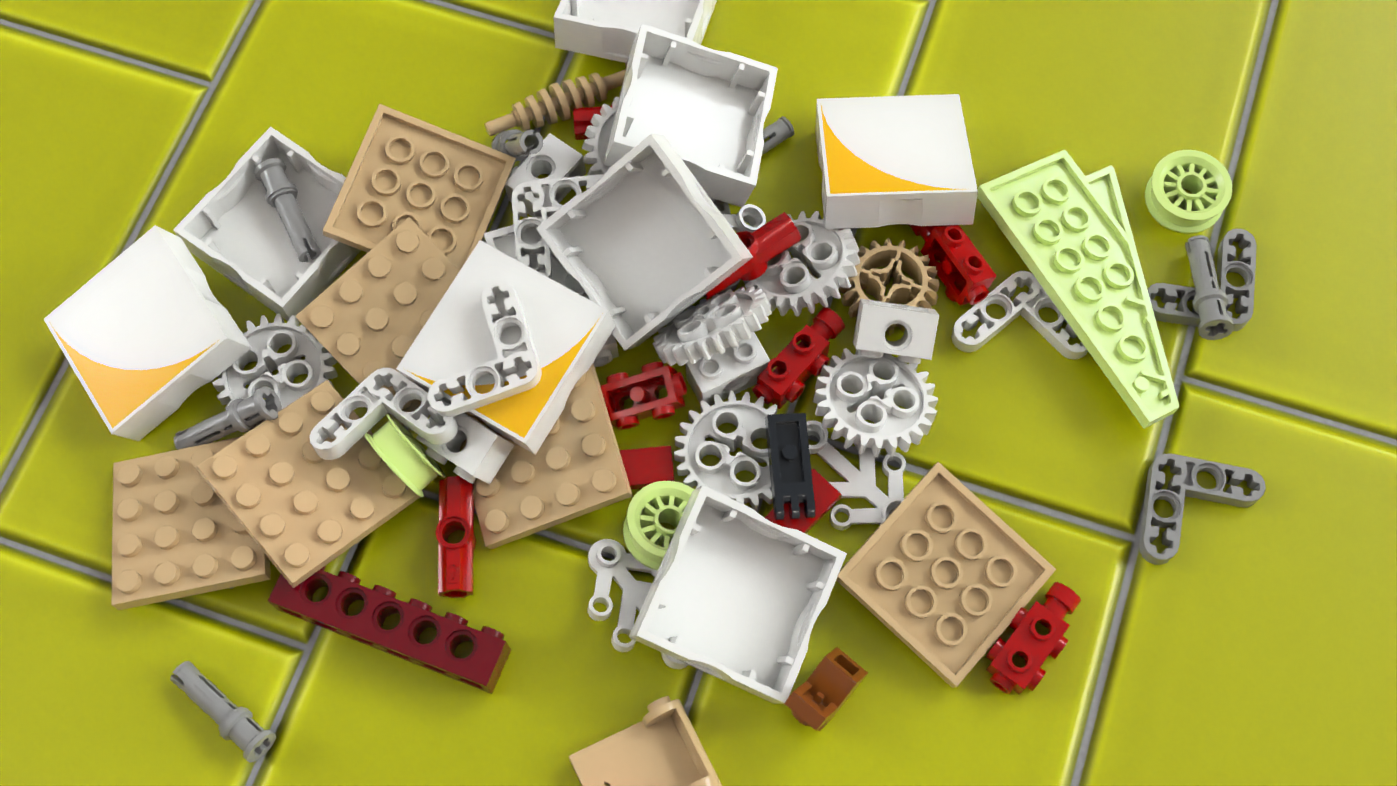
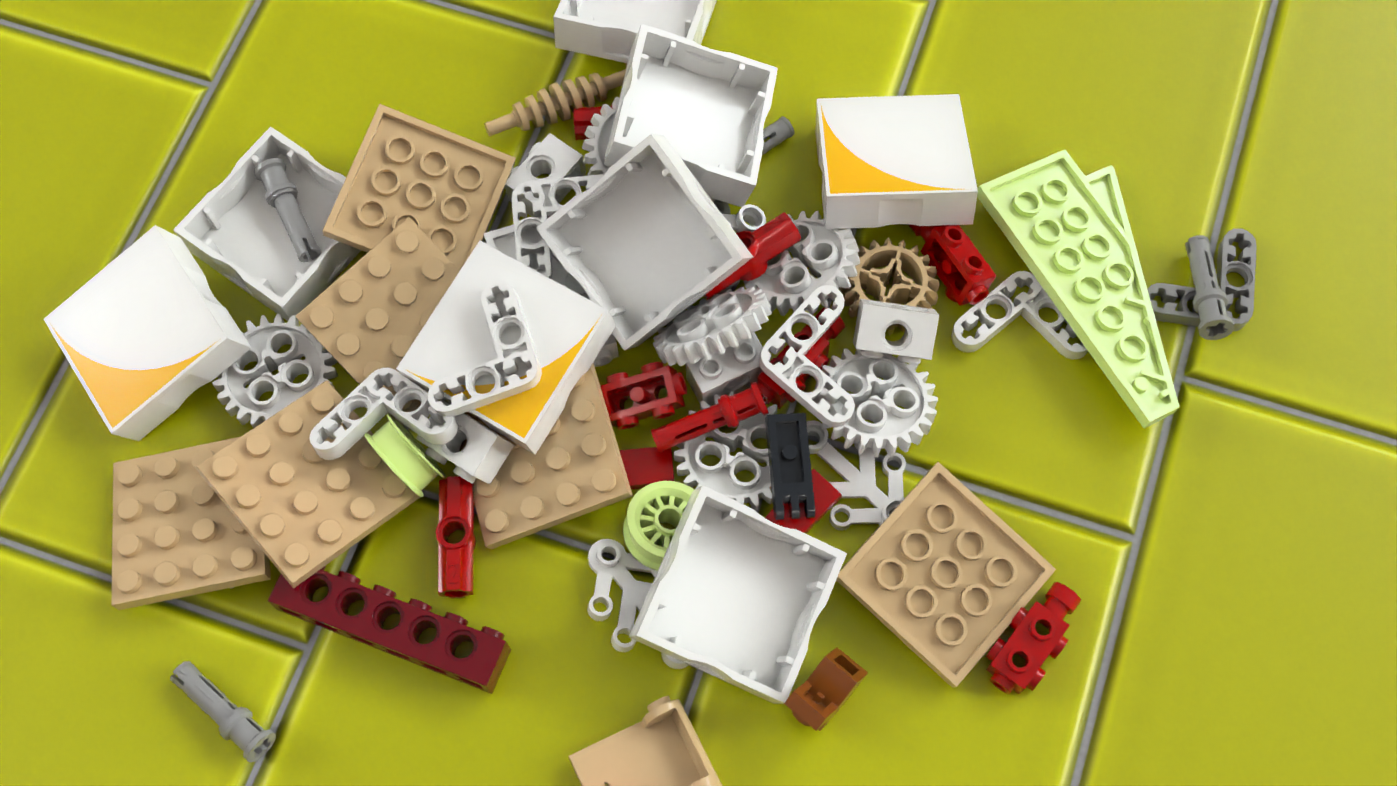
light grey pin [174,386,282,450] -> none
light grey pin [491,129,543,161] -> none
light grey beam [1139,454,1266,565] -> none
yellowish green wheel [1145,150,1232,233] -> none
none -> red pin [651,381,769,453]
none -> white beam [759,285,855,428]

